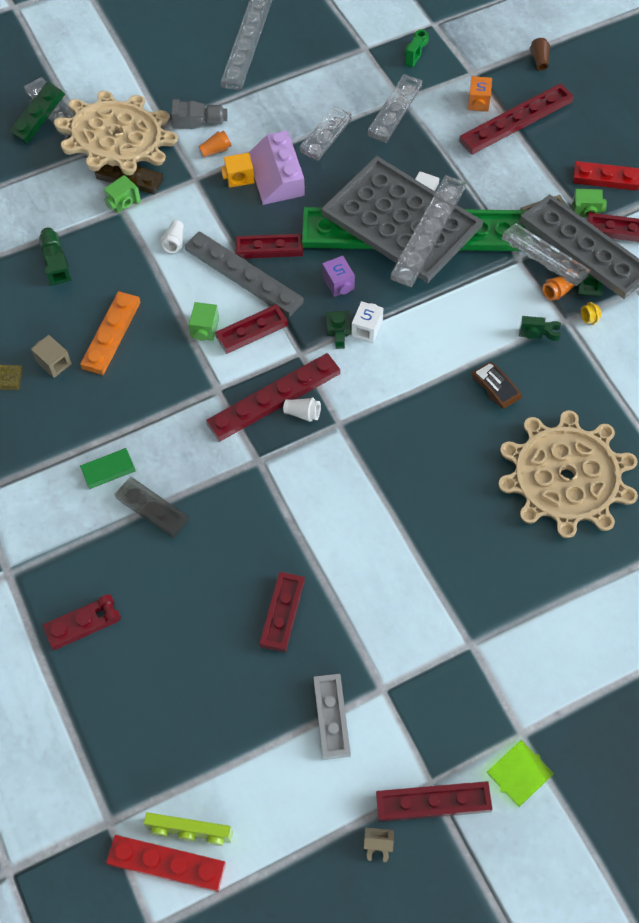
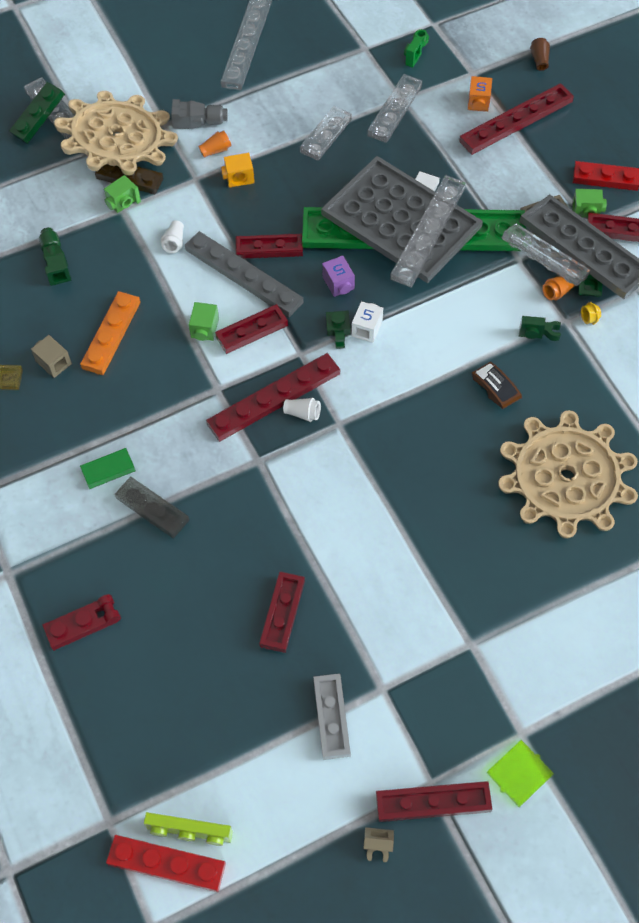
lavender slope [249,130,305,205] -> none

